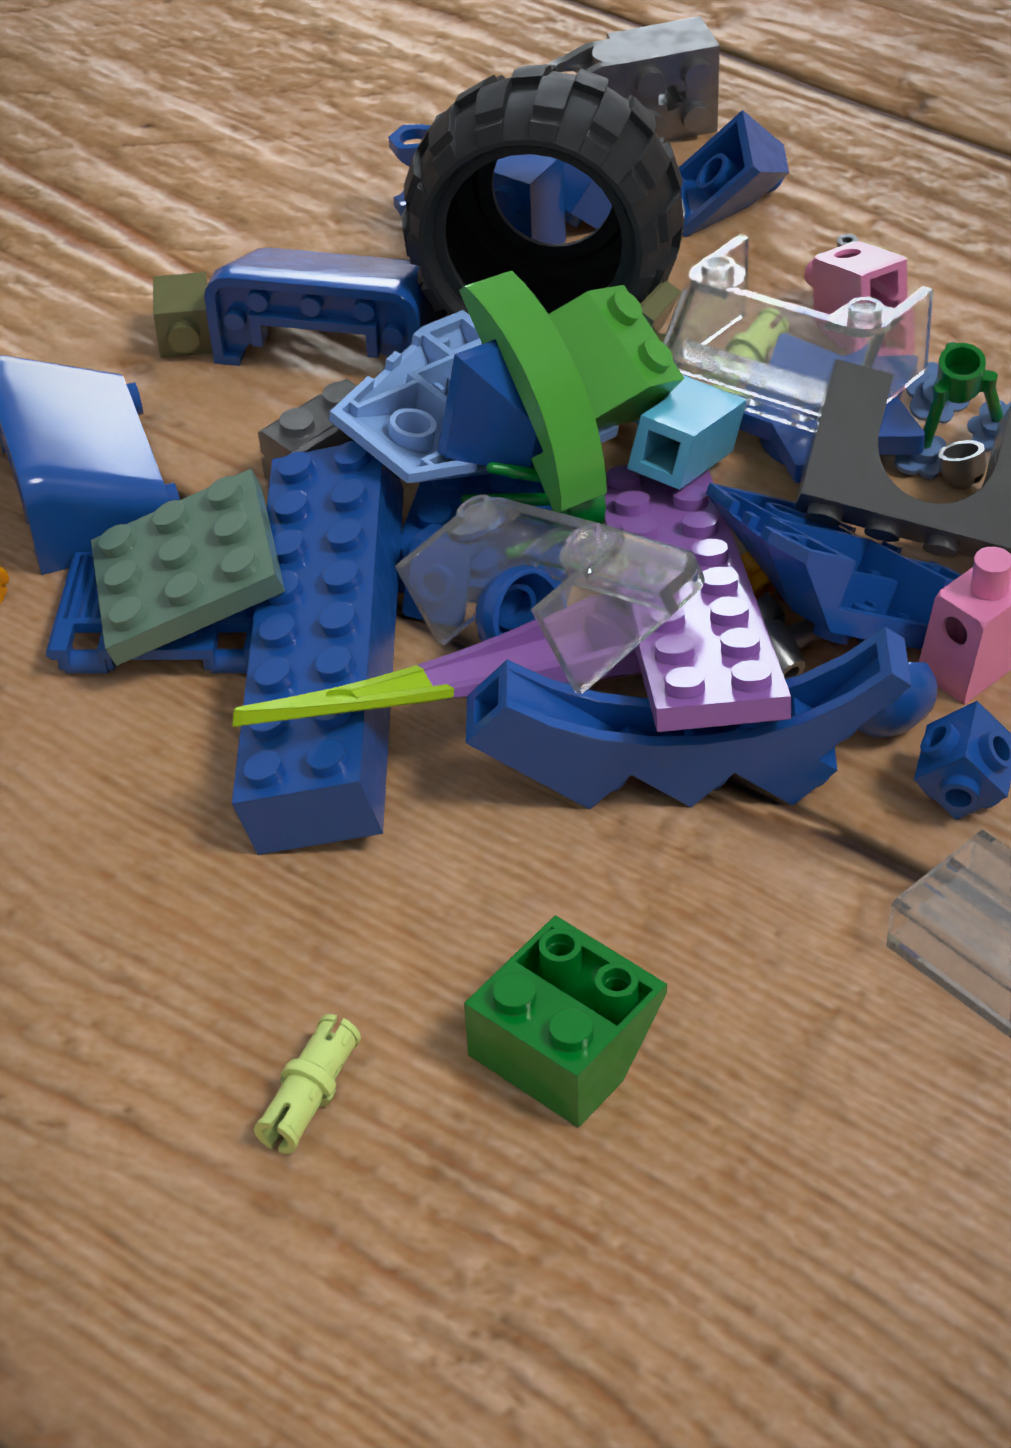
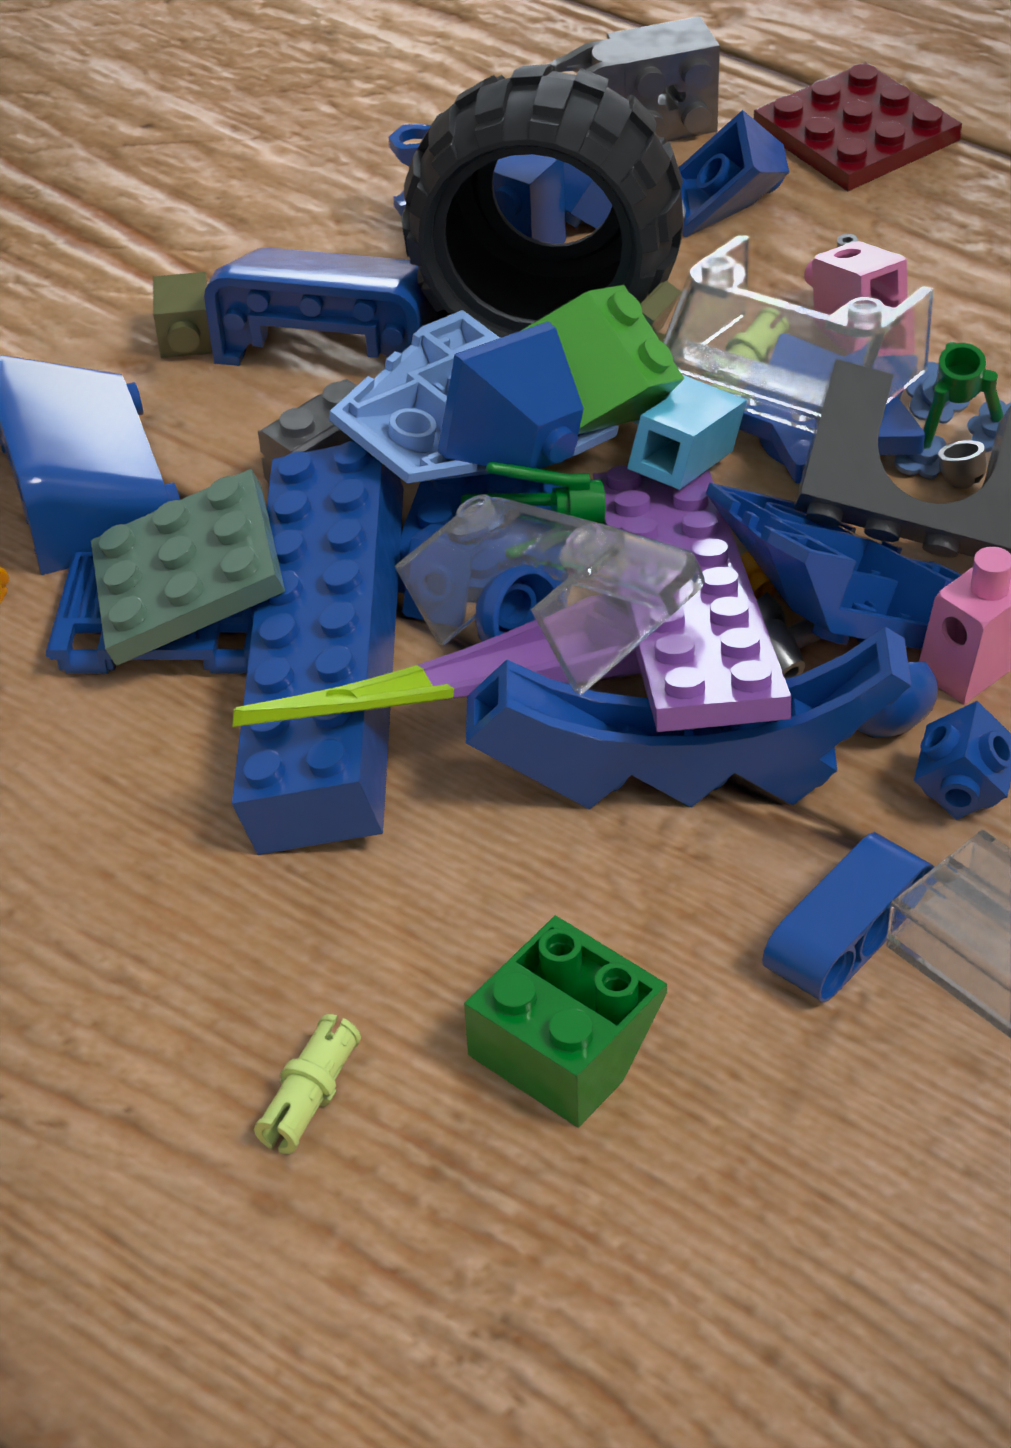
bright green slope [459,271,607,515] -> none
none -> dark red plate [754,62,962,192]
none -> blue beam [762,832,935,1003]

